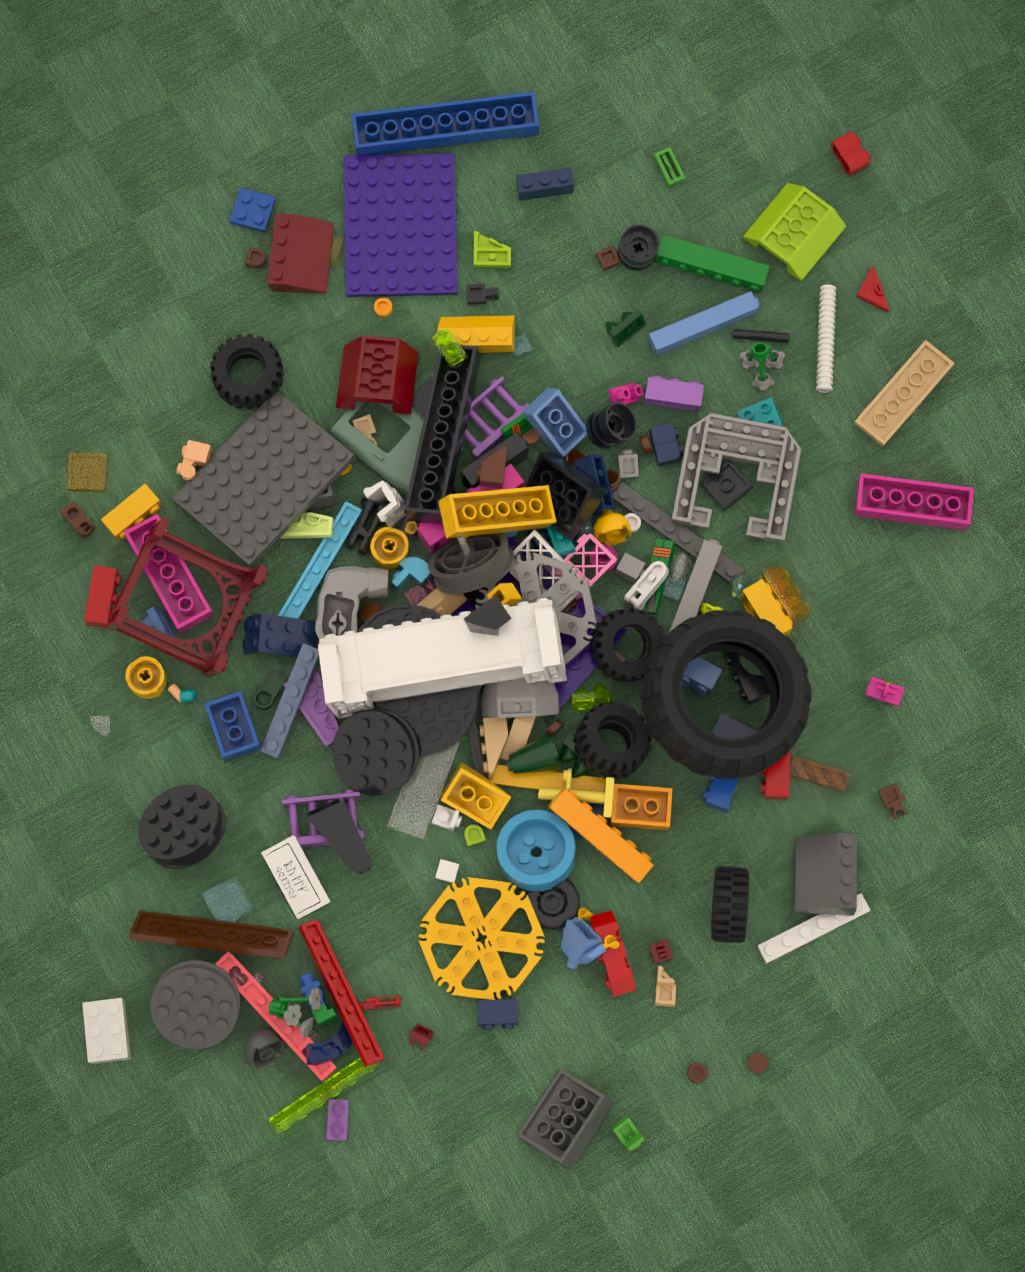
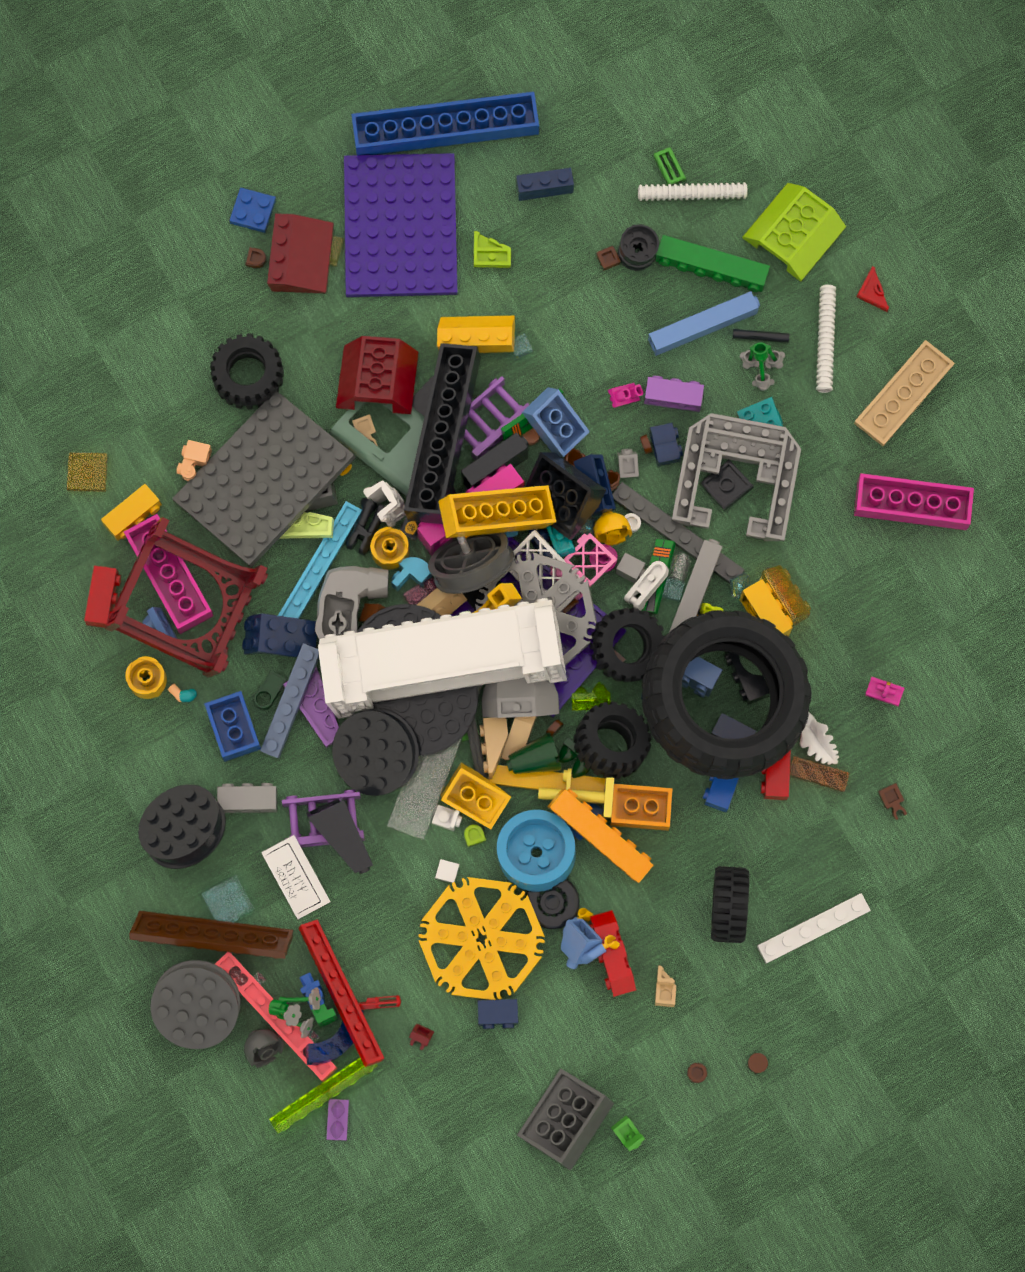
reddish brown leg [60,501,95,539] -> none
white brick [82,998,131,1064] -> none
clear tile [90,716,111,737] -> none
light orange tile [374,298,393,318] -> none
clear neon green tile [431,328,467,367] -> none
black slope [464,595,512,636] -> none
black plate [466,284,499,305] -> none
reddish brown slope [477,446,507,489] -> none
black wheel [586,402,637,449] -> none
dark green tile [606,310,646,347] -> none
dark red tile [649,939,674,964] -> none
dark grey slope [795,833,857,916] -> none
red brick [831,131,871,176] -> none
none -> light grey brick [217,783,277,813]
none -> white piece [638,182,747,201]
none -> white plant [800,712,839,765]

